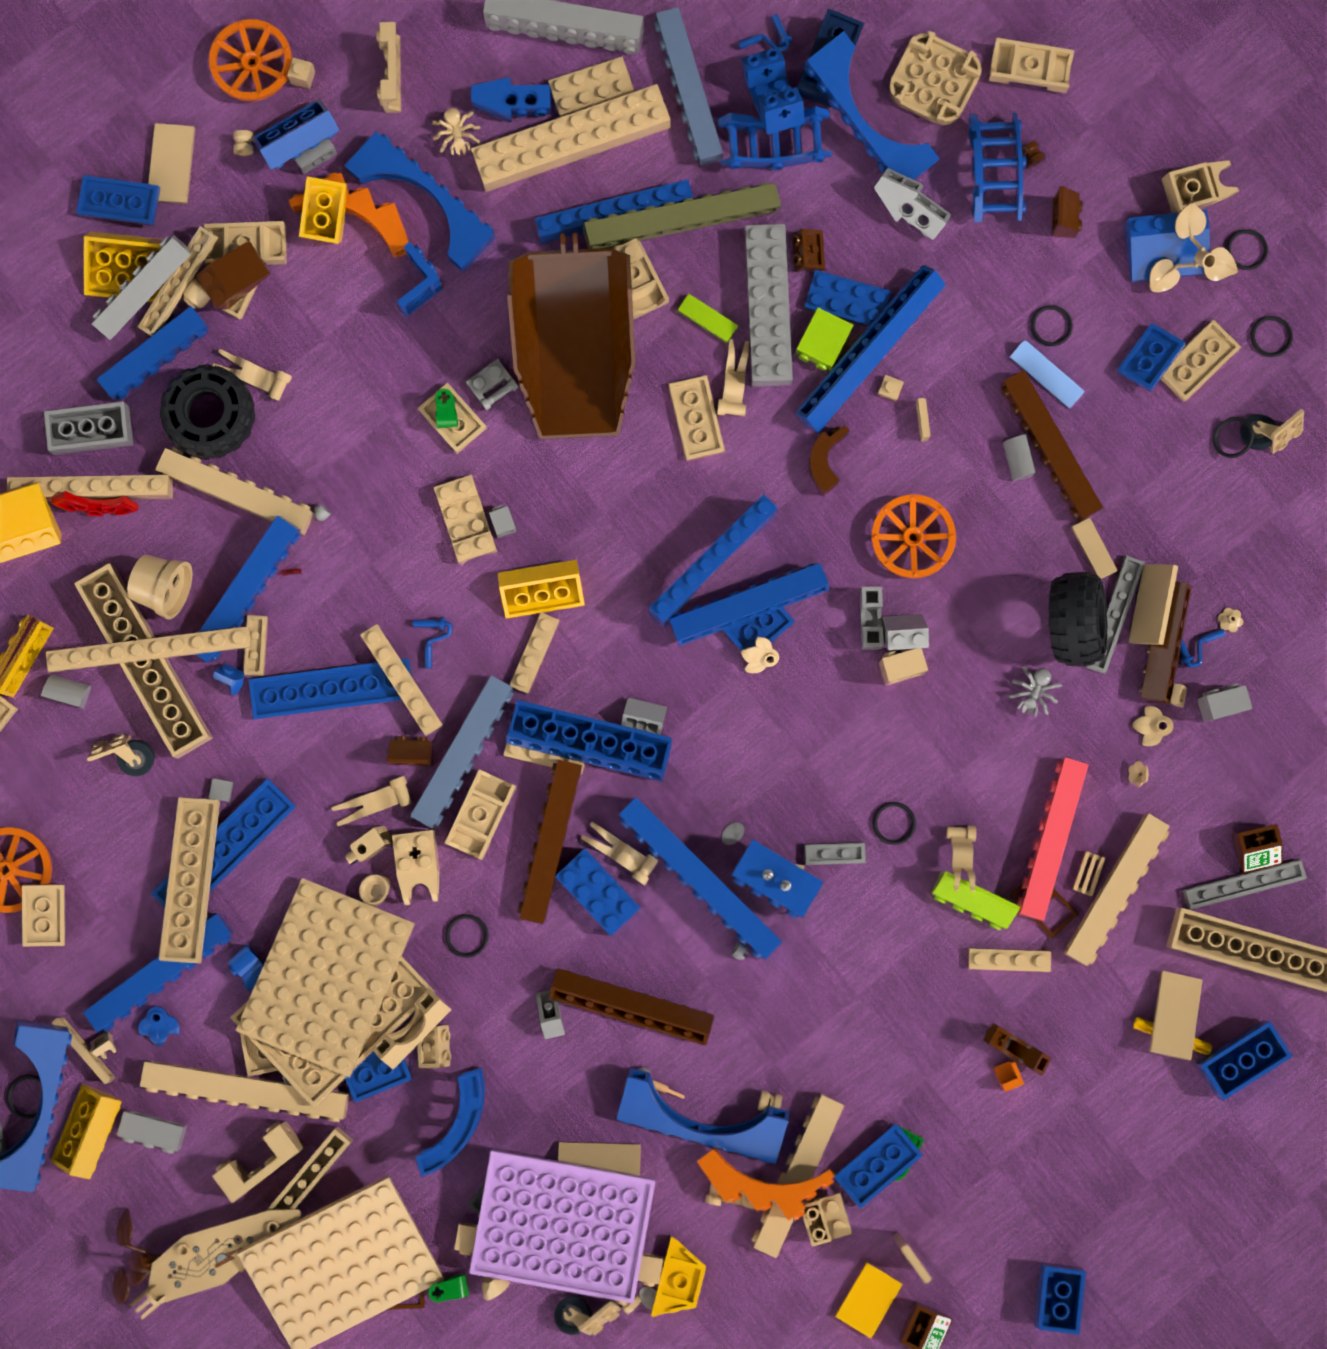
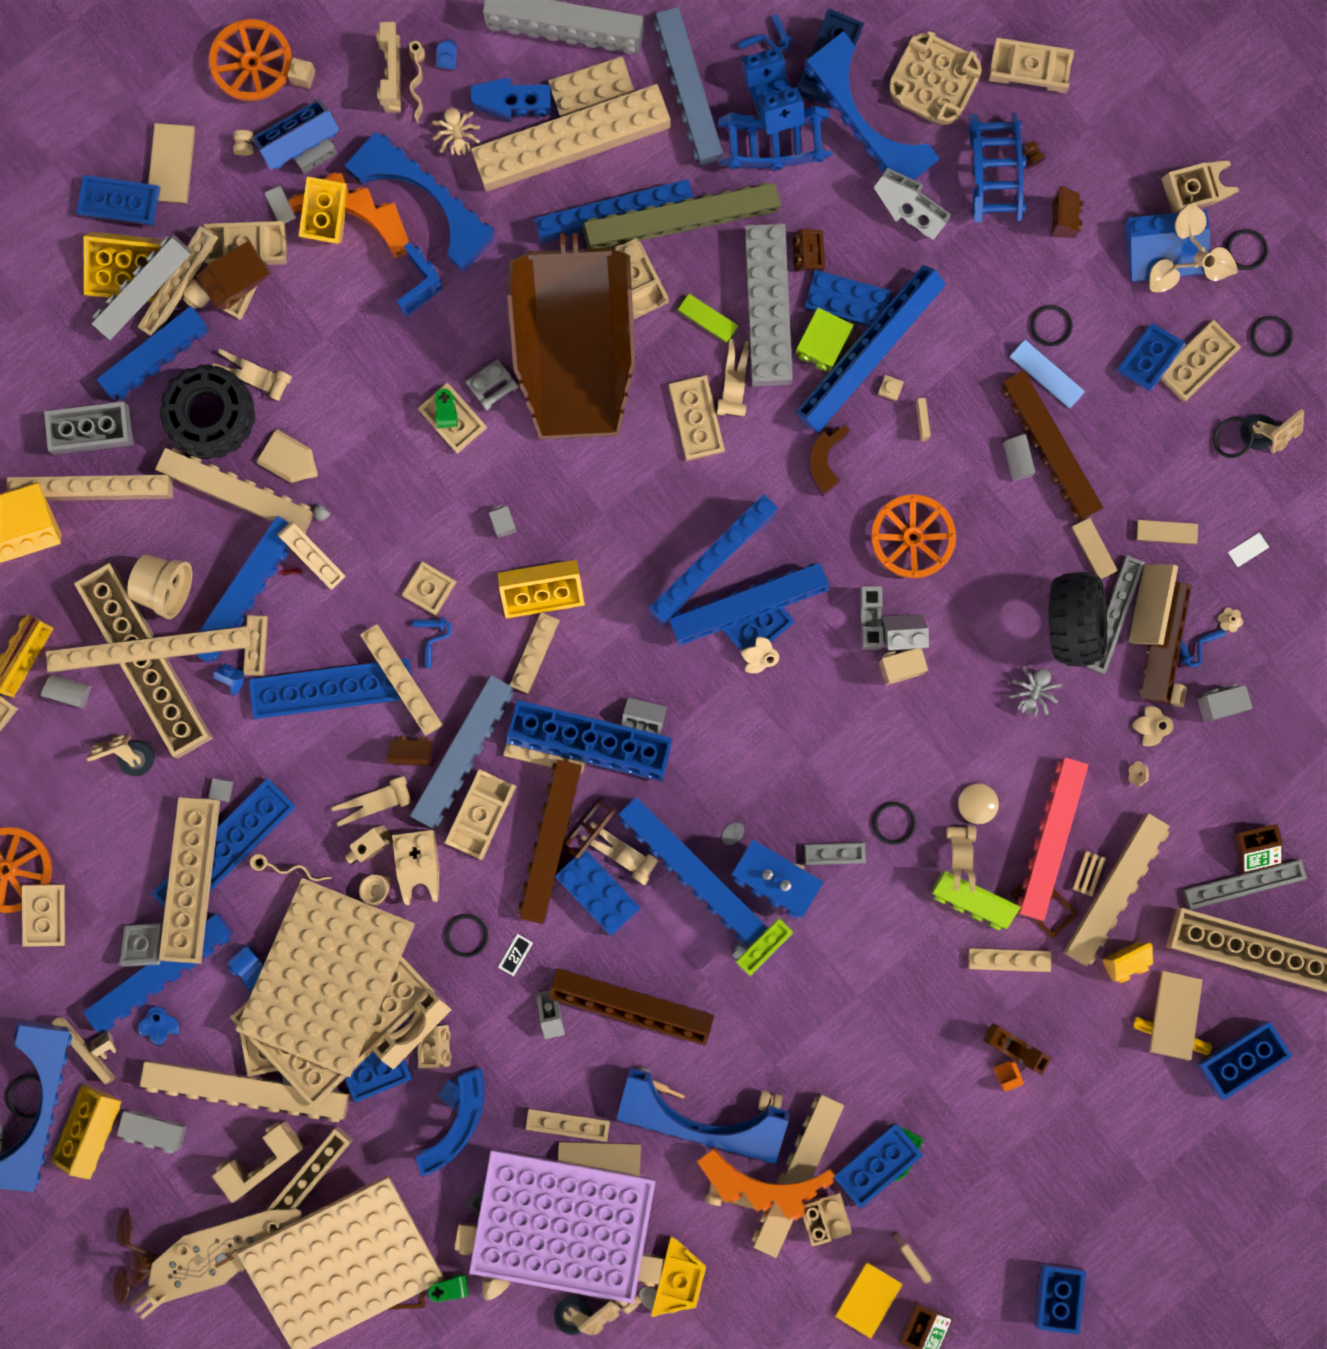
red tile [51,491,139,517] -> none
tan piece [434,475,497,565] -> none
none -> light grey tile [119,923,163,967]
none -> tan flag [250,854,332,881]
none -> tan tile [257,429,318,483]
none -> white sticker [265,186,296,223]
none -> tan tile [277,521,346,590]
none -> tan tile [401,561,457,616]
none -> tan flag [409,41,425,123]
none -> blue plate [436,39,458,70]
none -> blue plate [438,1079,460,1109]
none -> sticker [498,934,533,976]
none -> tan plate [526,1108,610,1142]
none -> reddish brown window [563,798,616,859]
none -> lime tile [735,918,794,976]
none -> tan dish [958,784,999,824]
none -> yellow slope [1102,941,1153,983]
none -> tan tile [1136,520,1198,545]
none -> white sticker [1228,533,1269,567]

